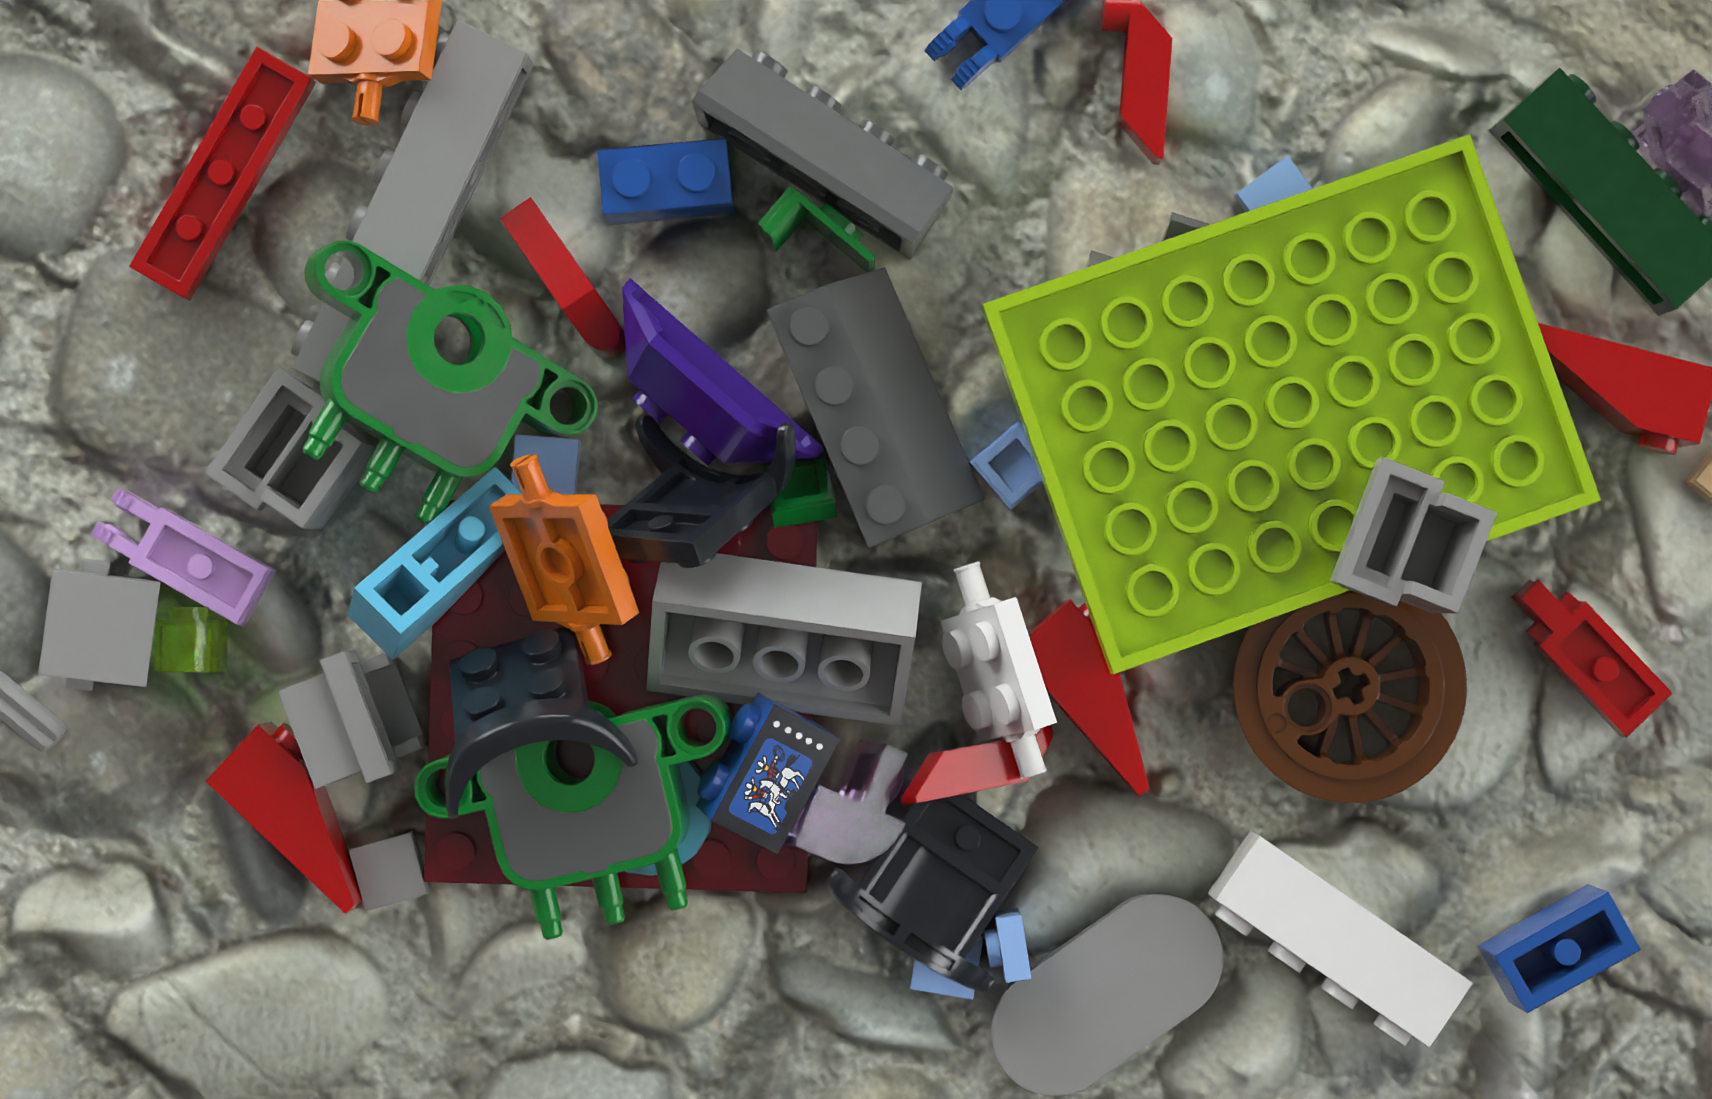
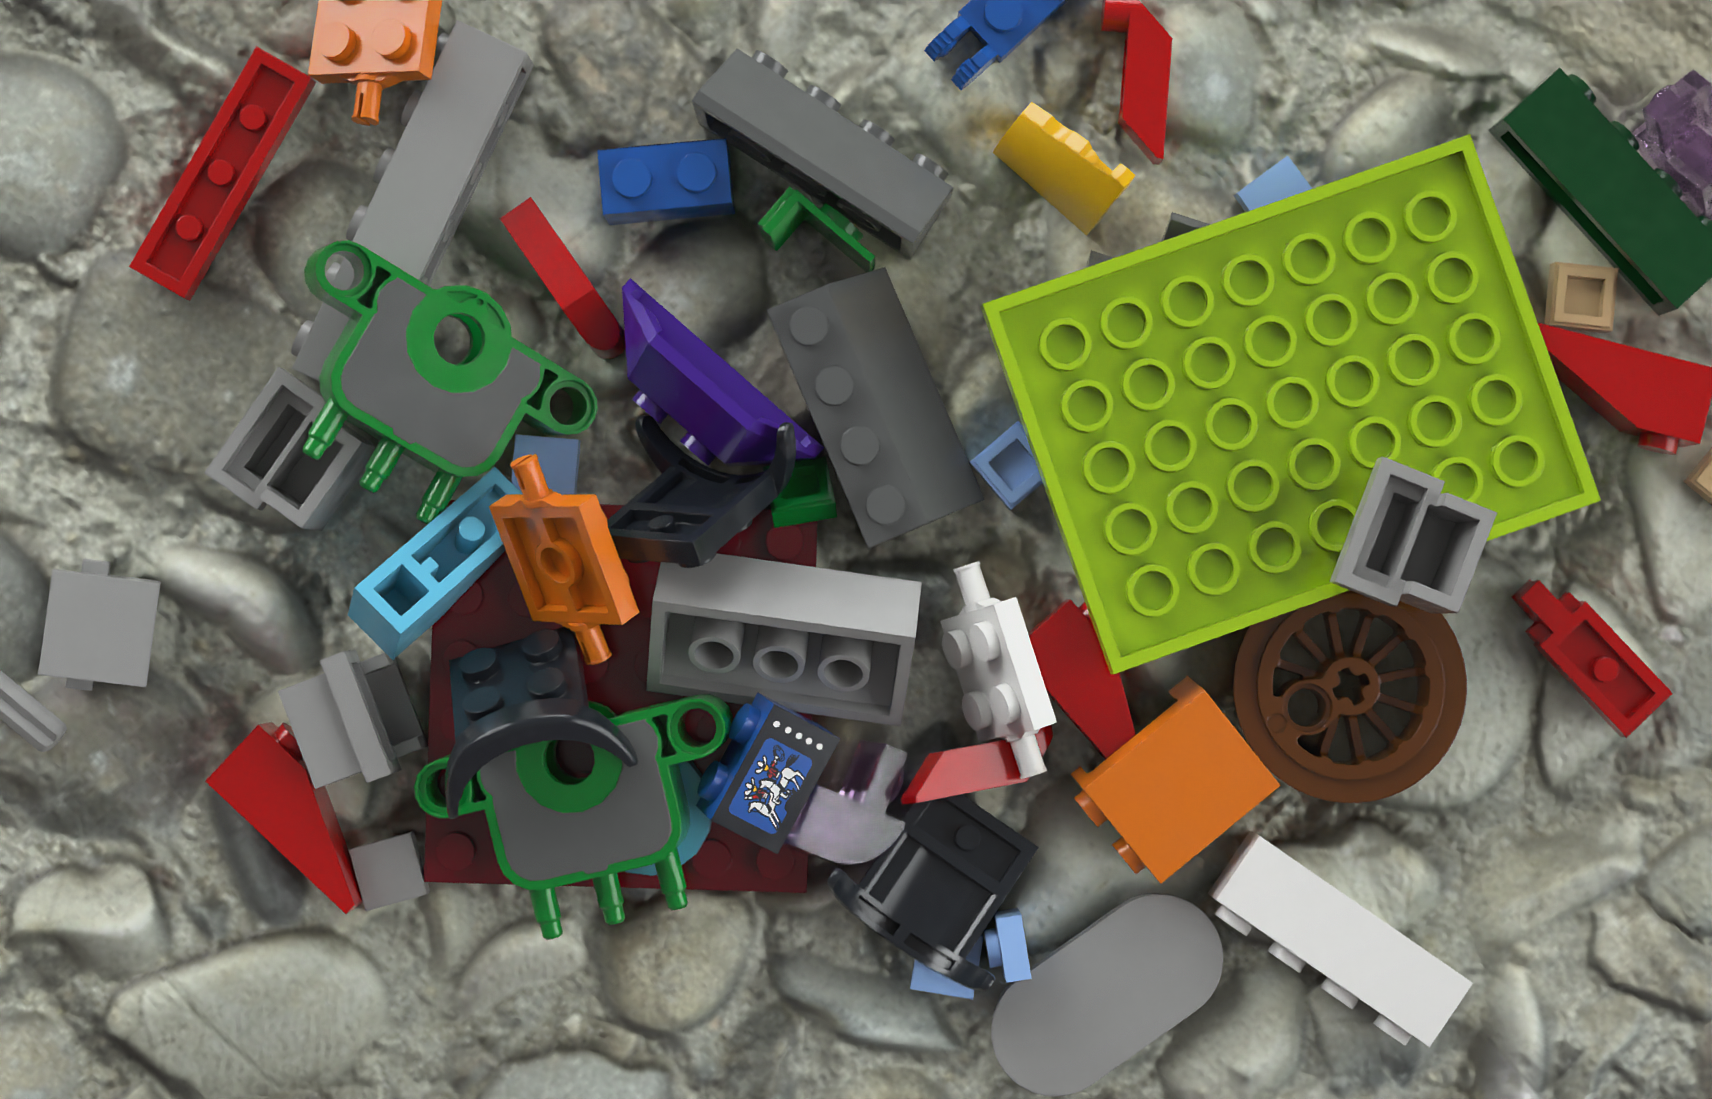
lavender hinge [91,487,276,626] -> none
clear neon green plate [155,607,228,672] -> none
blue brick [1477,884,1641,1013] -> none
none -> yellow slope [993,102,1136,236]
none -> orange panel [1071,675,1281,884]
none -> tan tile [1544,262,1619,333]

